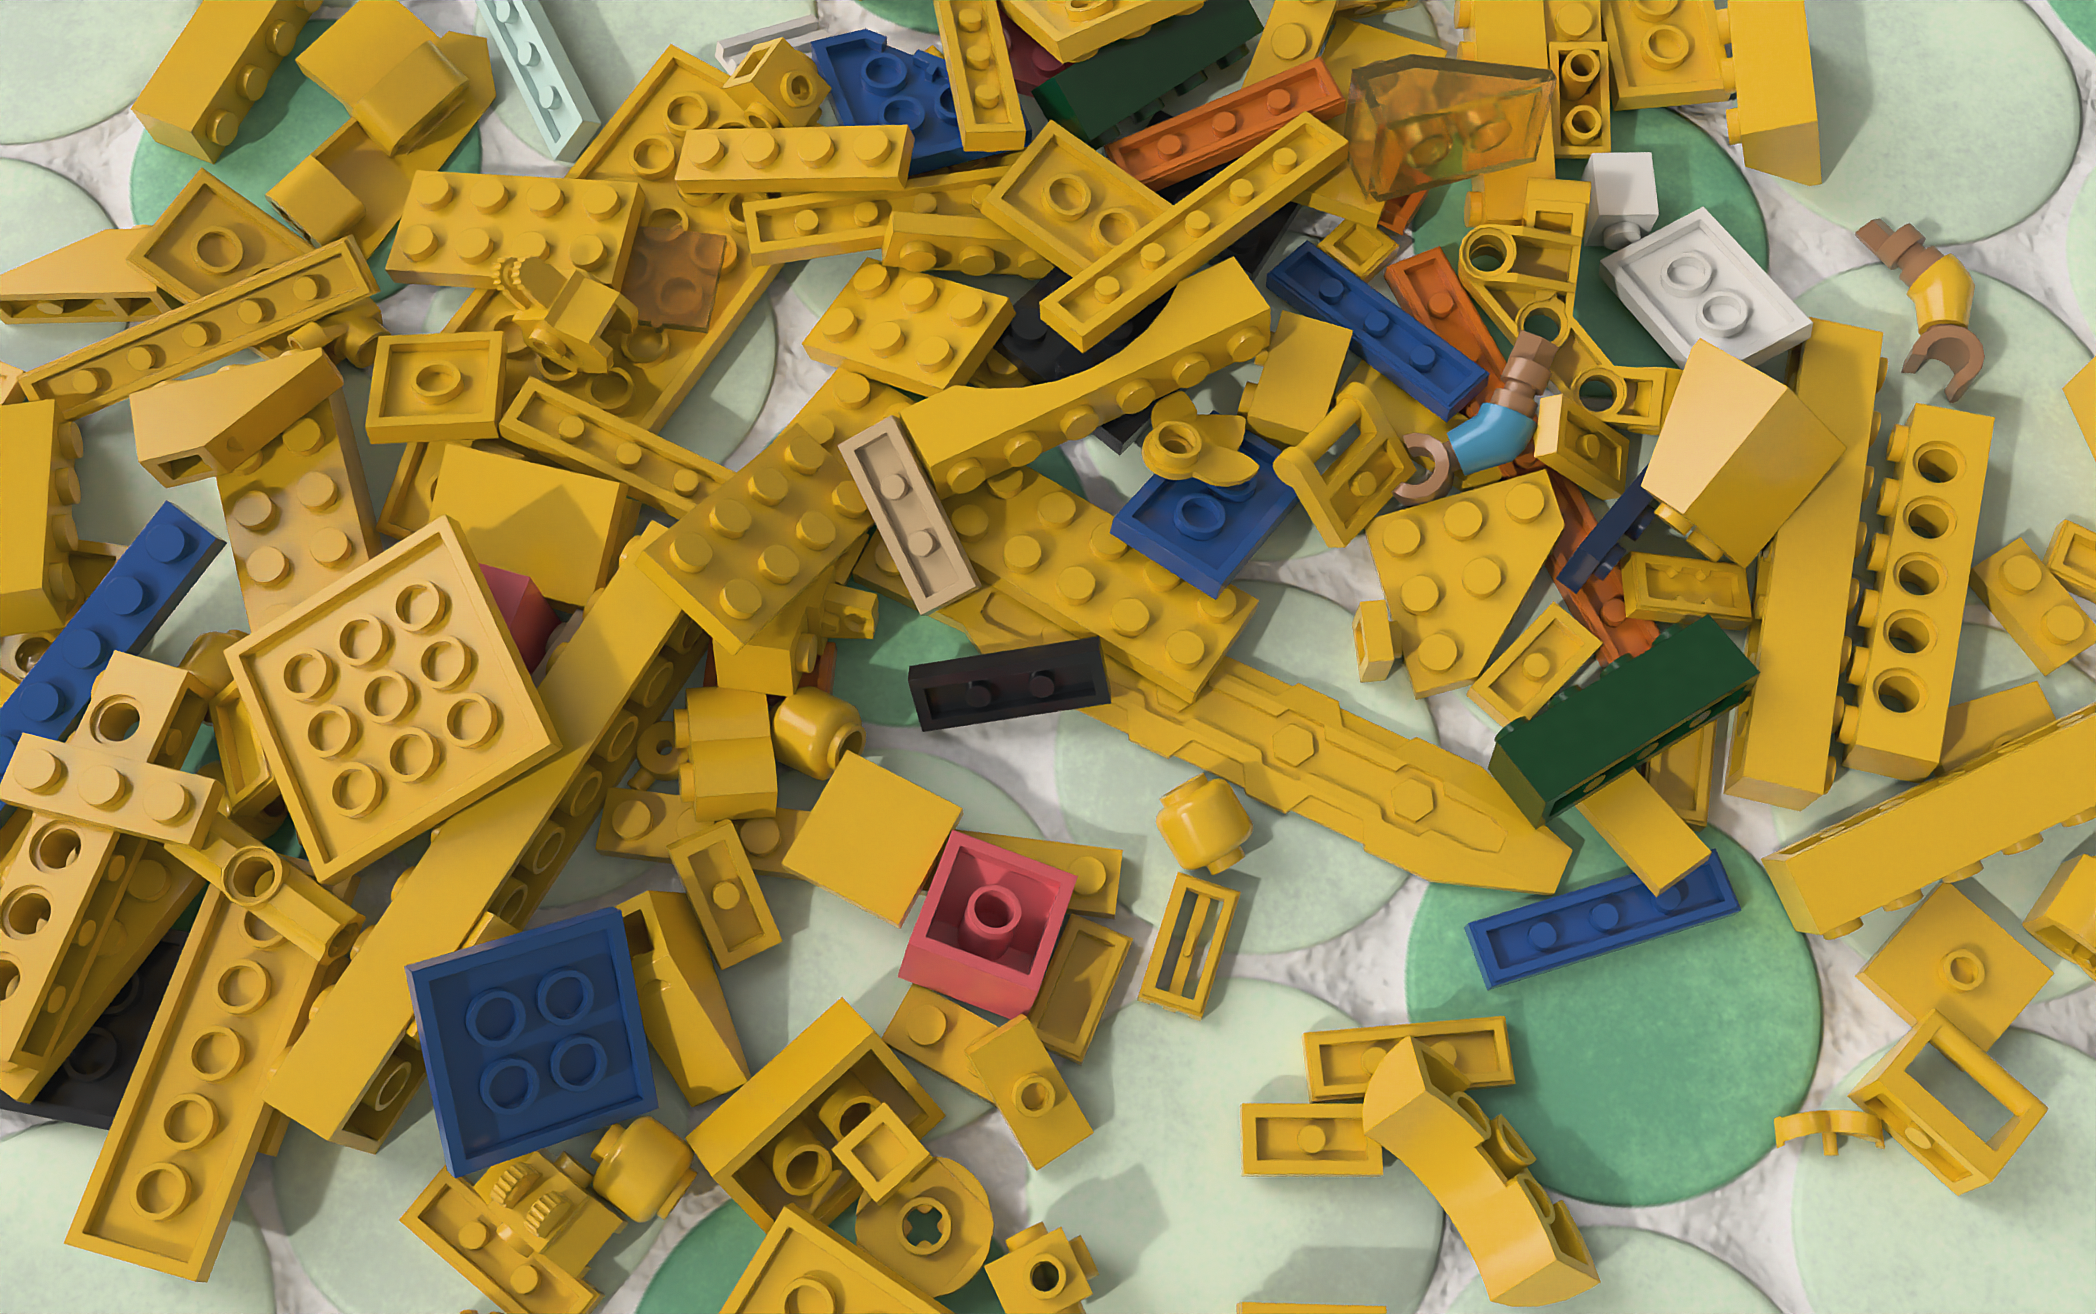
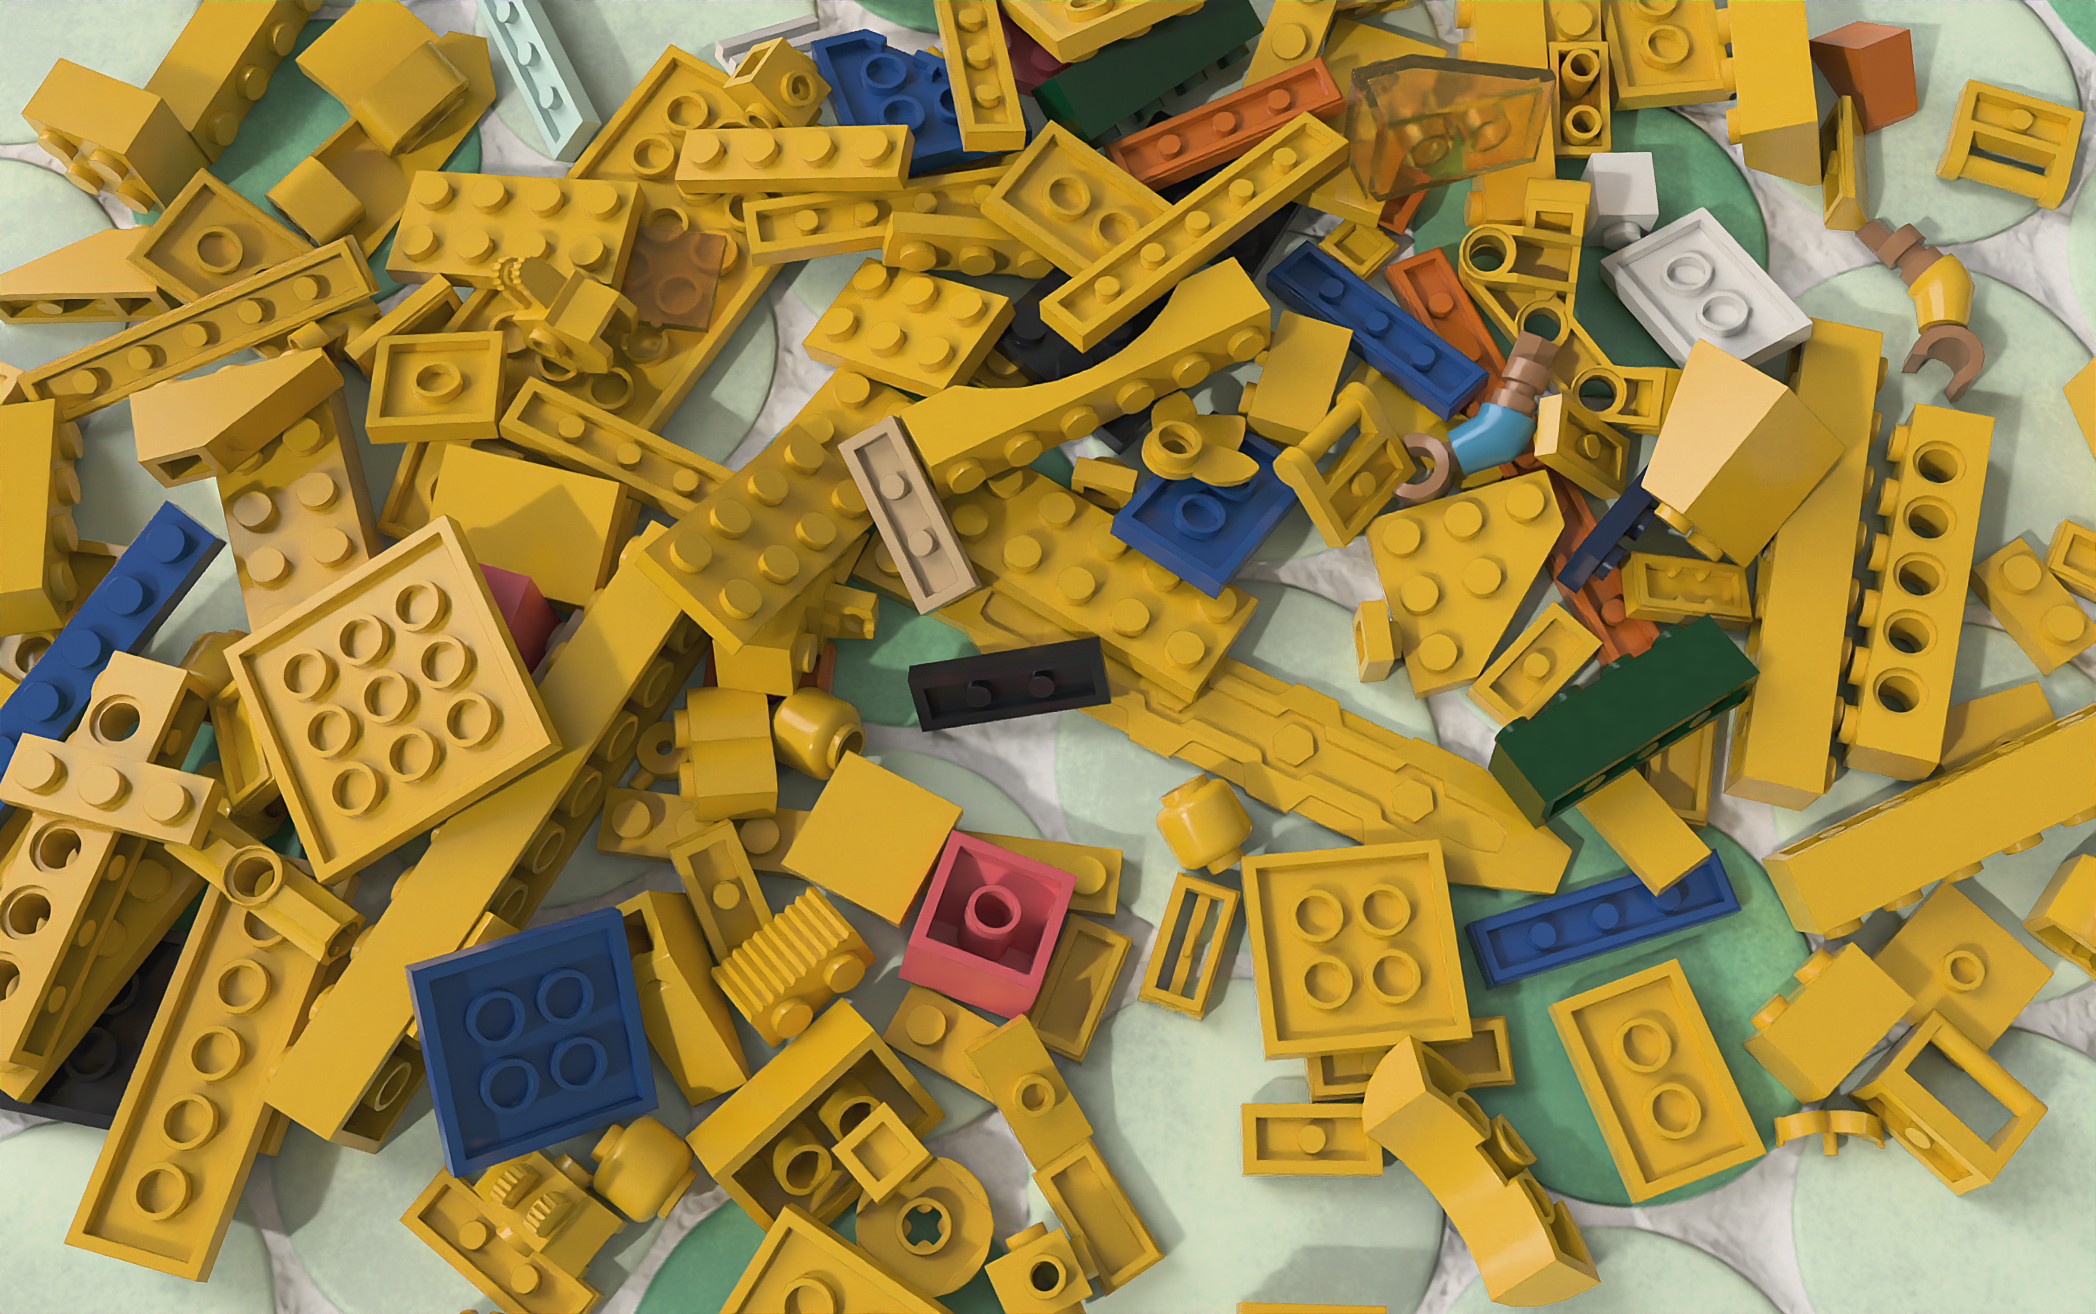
none -> yellow brick [21,58,211,214]
none -> yellow tile [344,273,463,384]
none -> yellow brick [710,886,877,1049]
none -> yellow tile [1031,1137,1165,1297]
none -> yellow plate [1071,456,1138,514]
none -> yellow plate [1239,839,1473,1061]
none -> yellow plate [1547,958,1767,1204]
none -> yellow brick [1741,942,1917,1105]
none -> orange slope [1809,21,1918,135]
none -> yellow slope [1819,95,1869,231]
none -> yellow plate [1935,79,2085,210]

